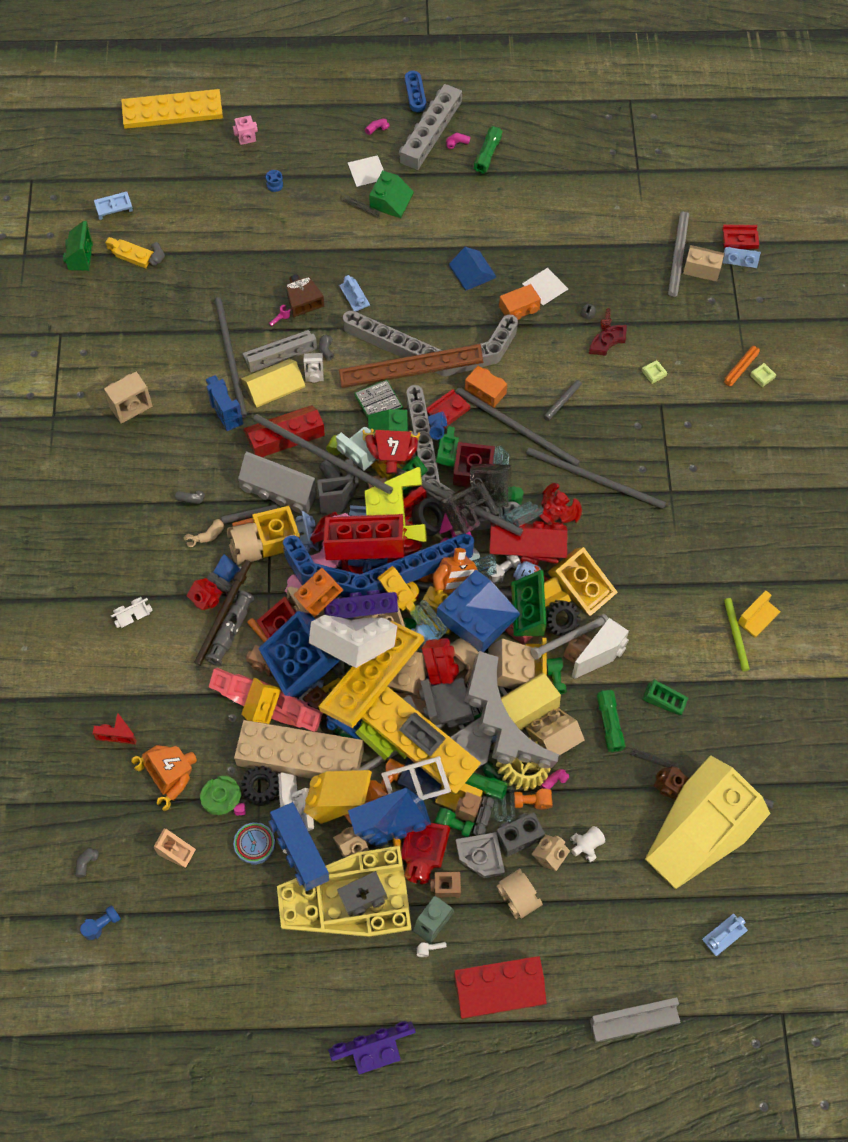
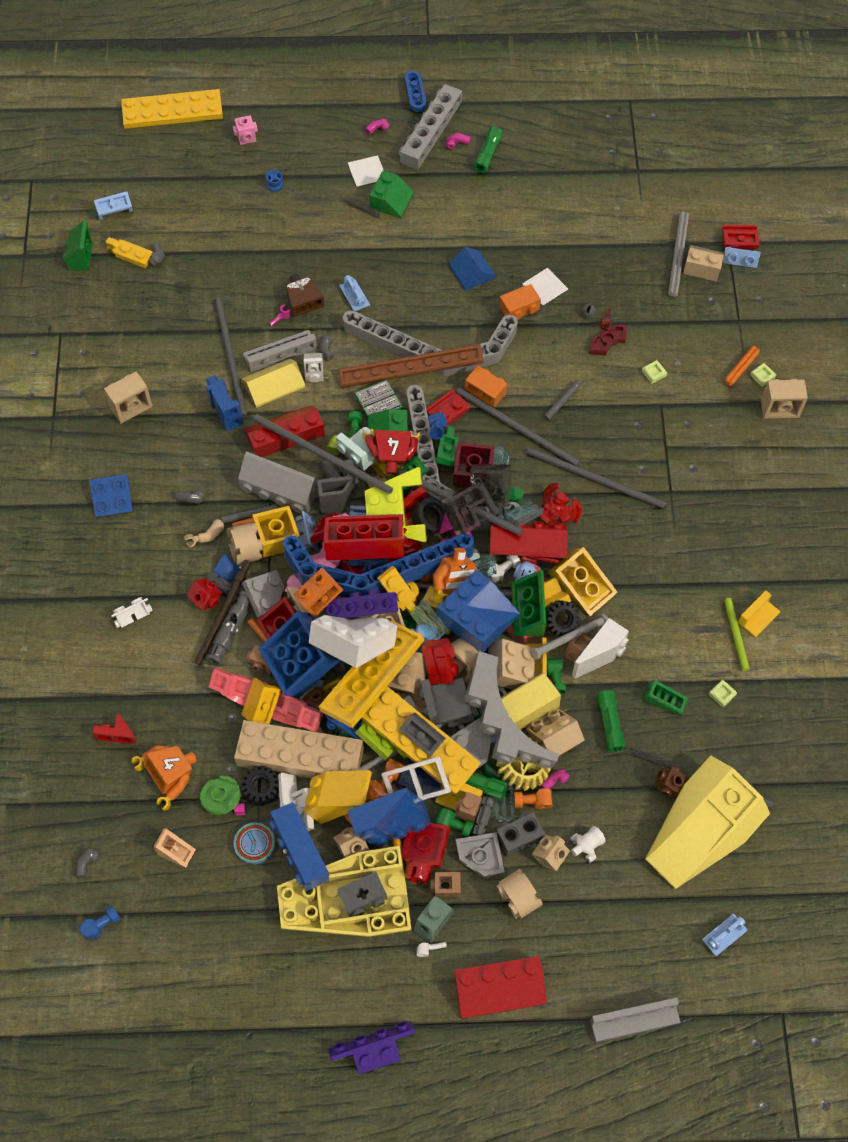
none -> blue hinge [89,474,133,517]
none -> light grey plate [242,570,284,618]
none -> green leg [345,411,362,439]
none -> yellowish green tile [708,680,737,708]
none -> tan brick [761,379,808,419]

